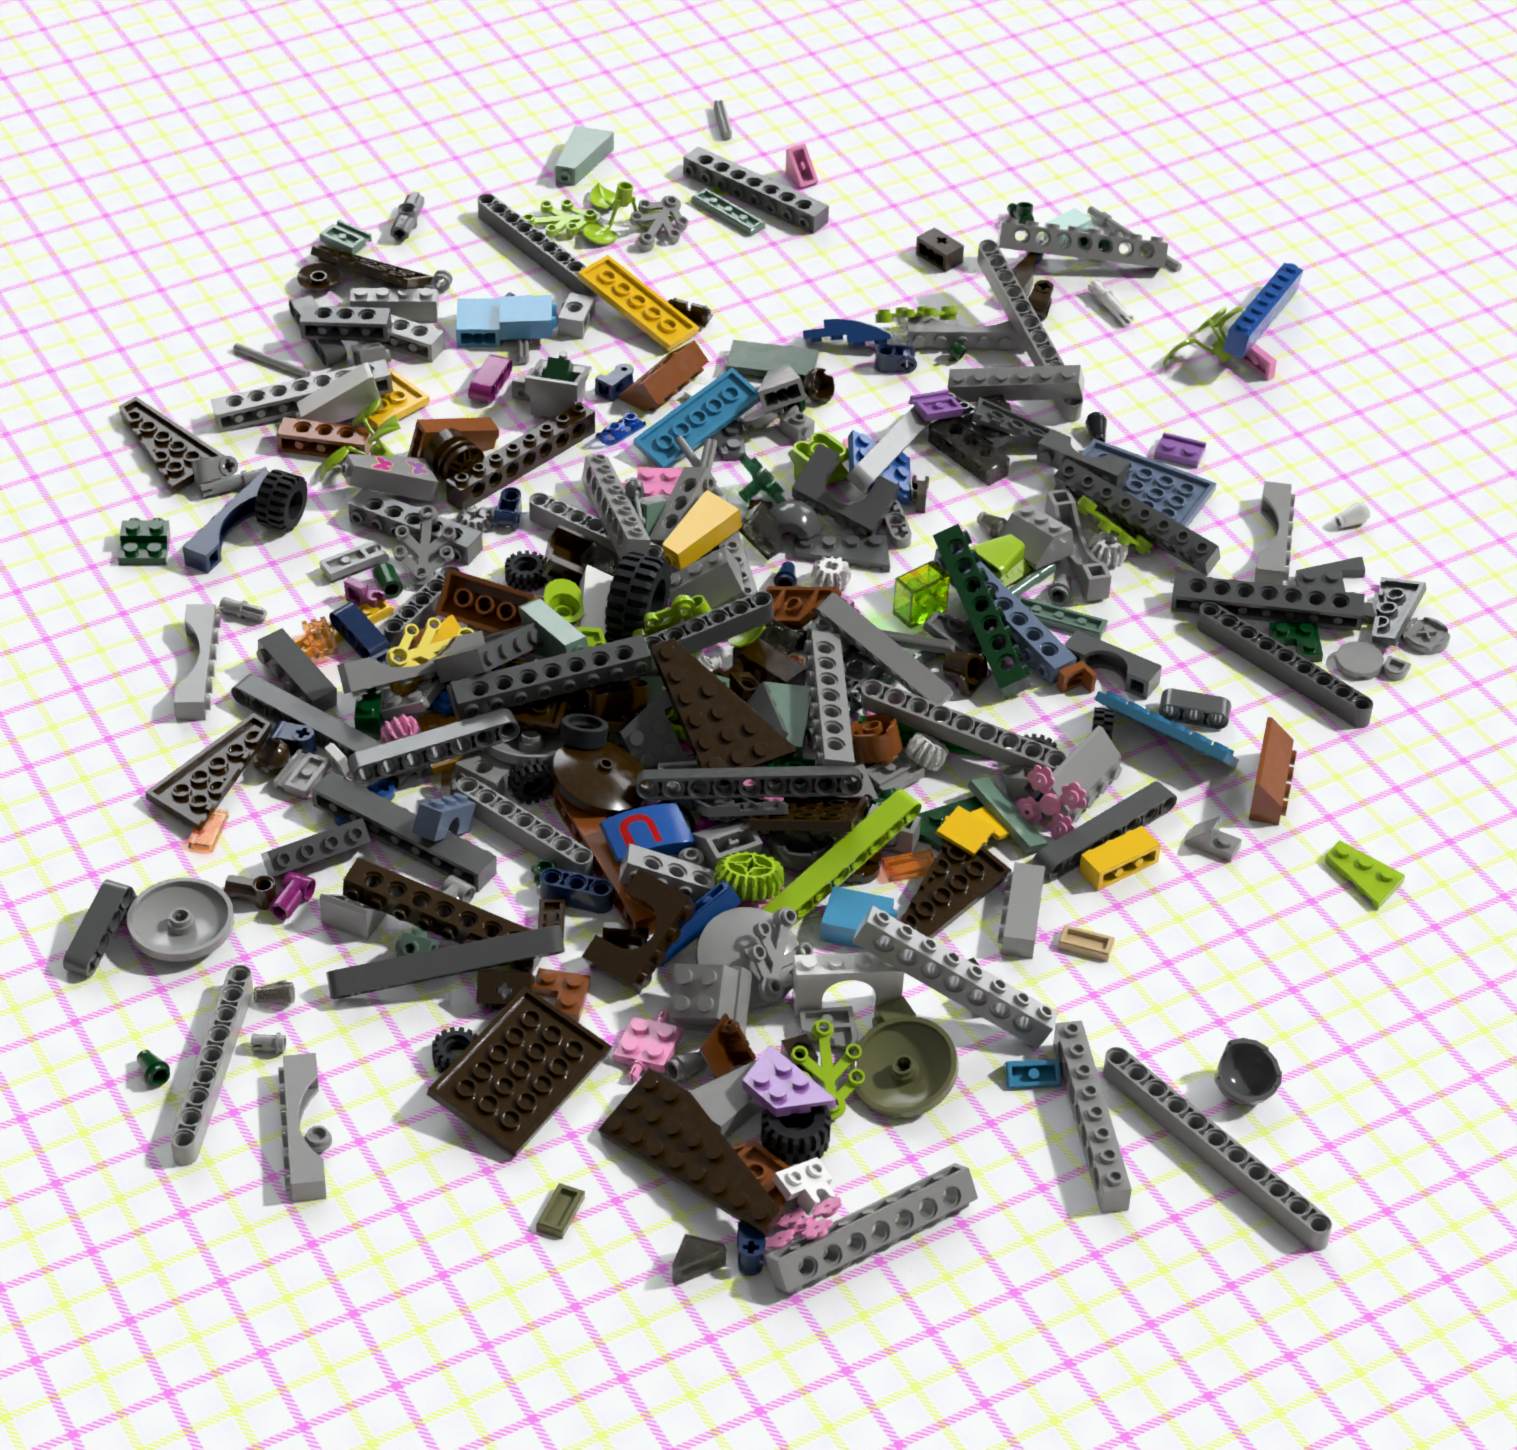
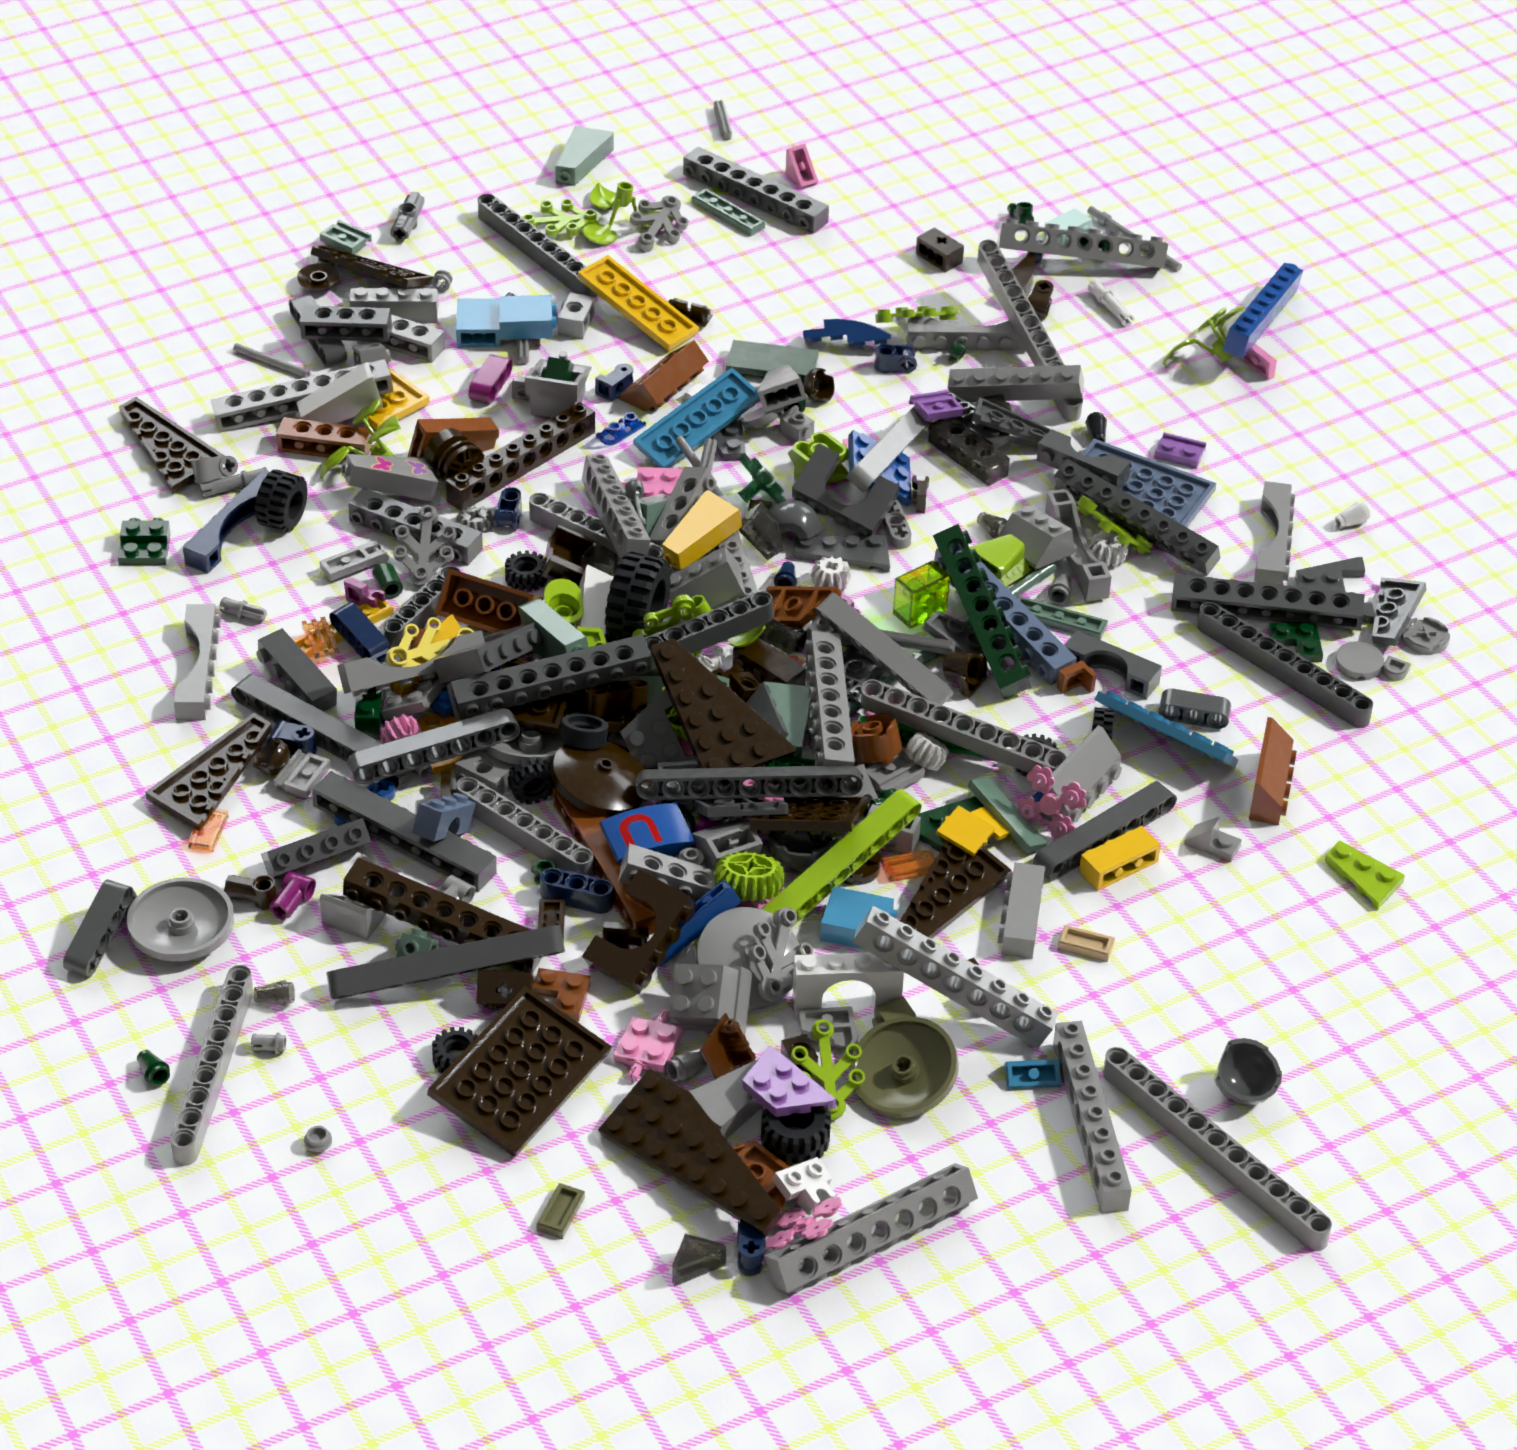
light grey arch [278,1053,327,1202] -> none
white tile [325,743,350,776] -> none
light grey piece [1002,766,1041,799] -> none

